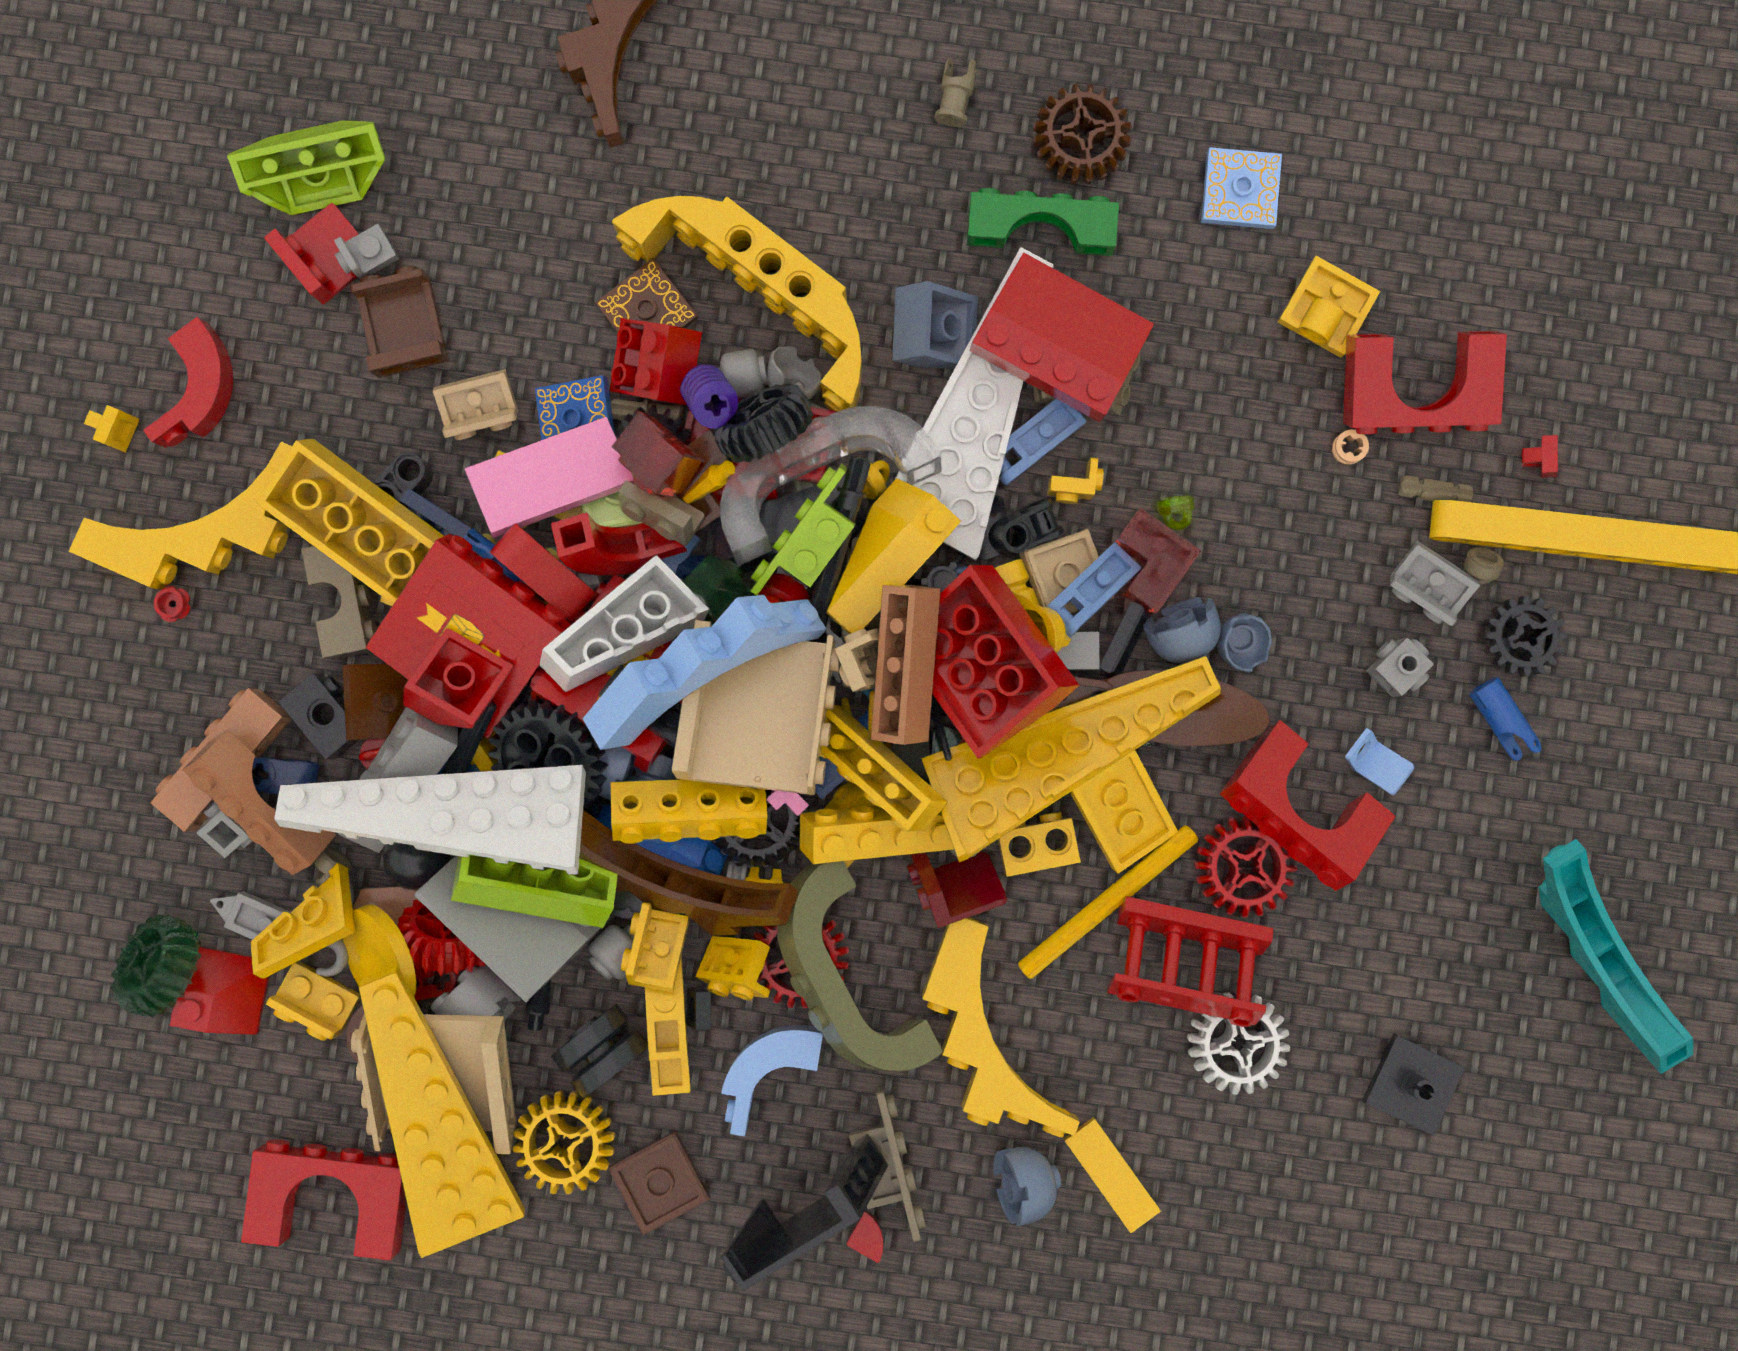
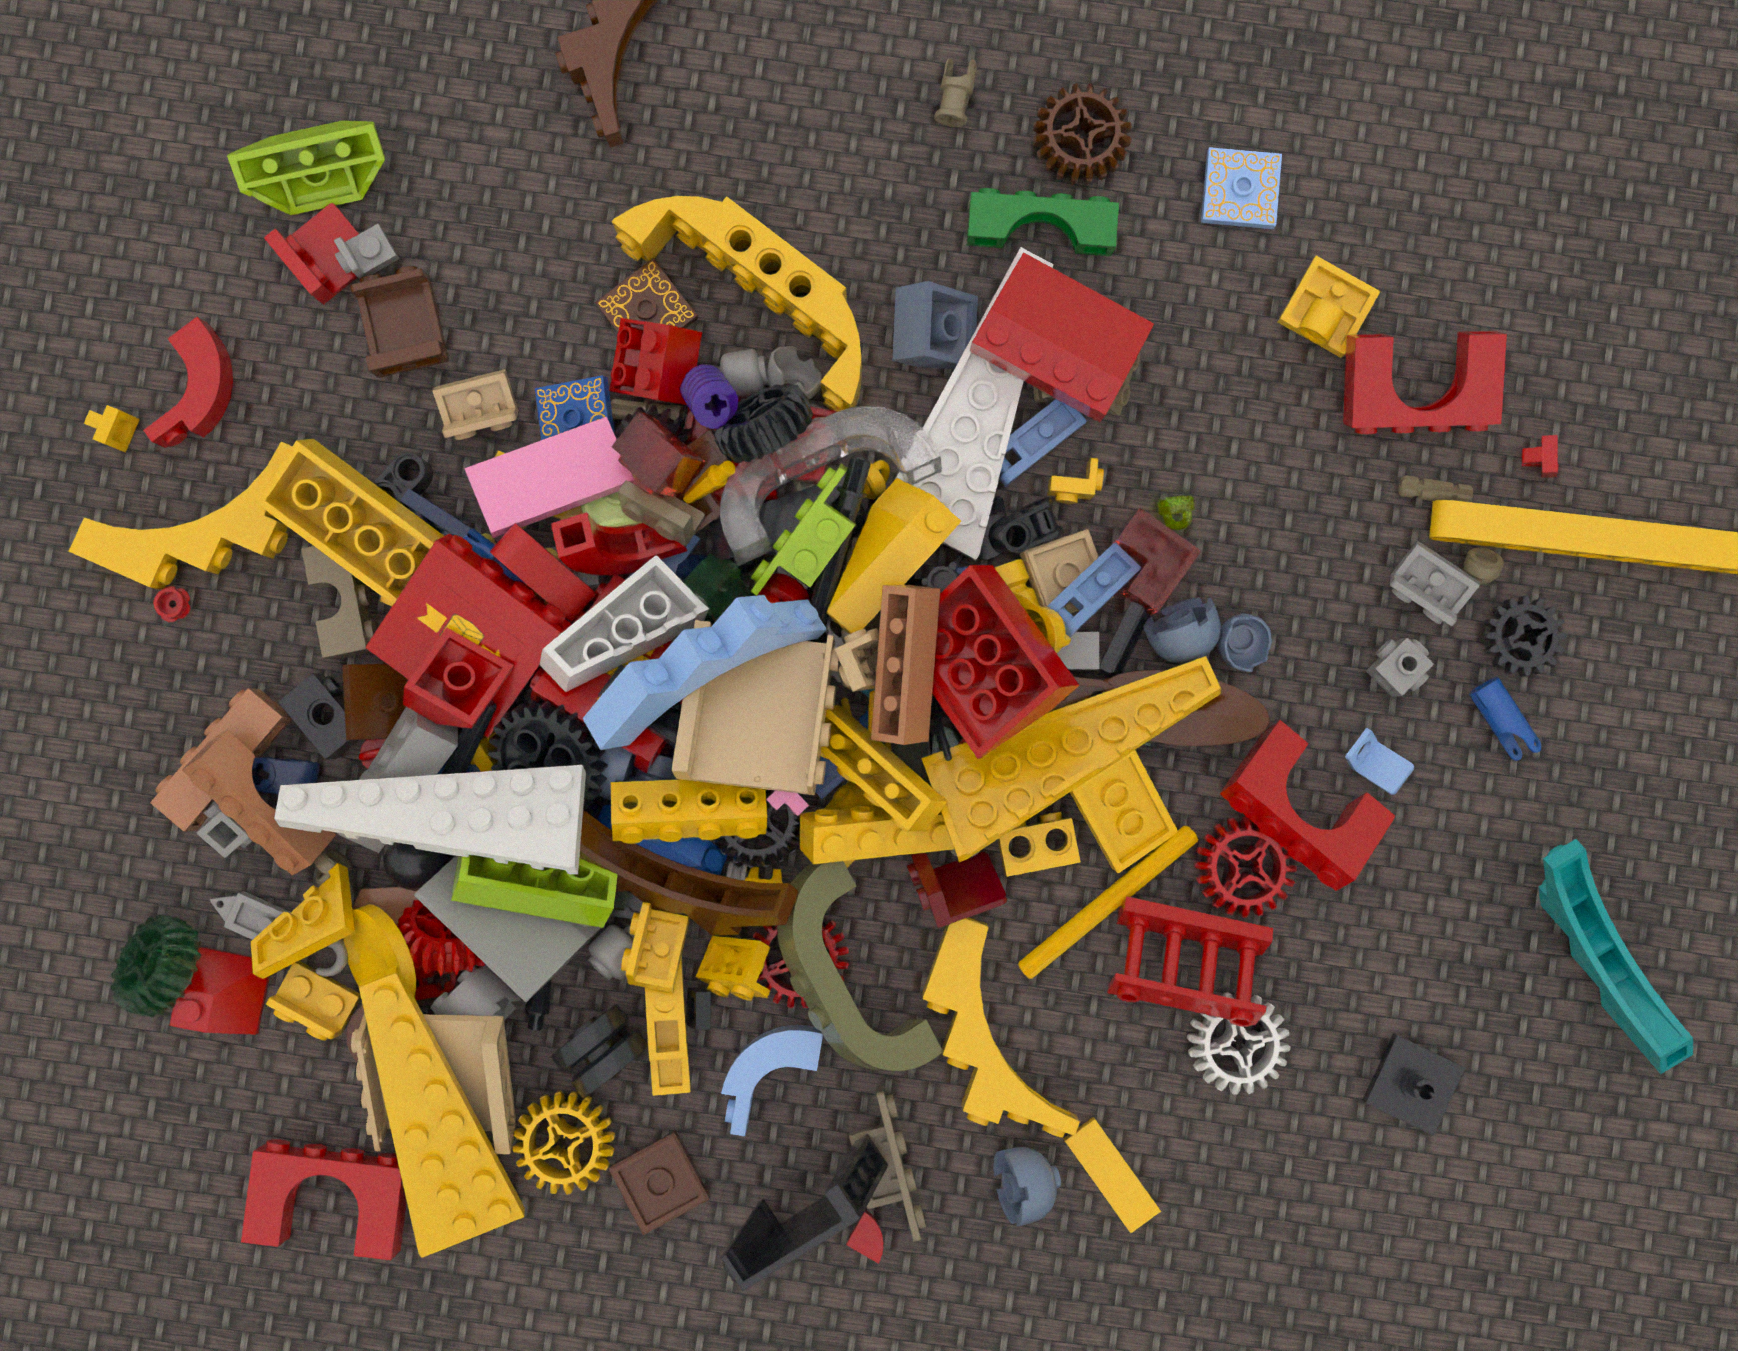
light nougat bush [1332,429,1369,465] -> none

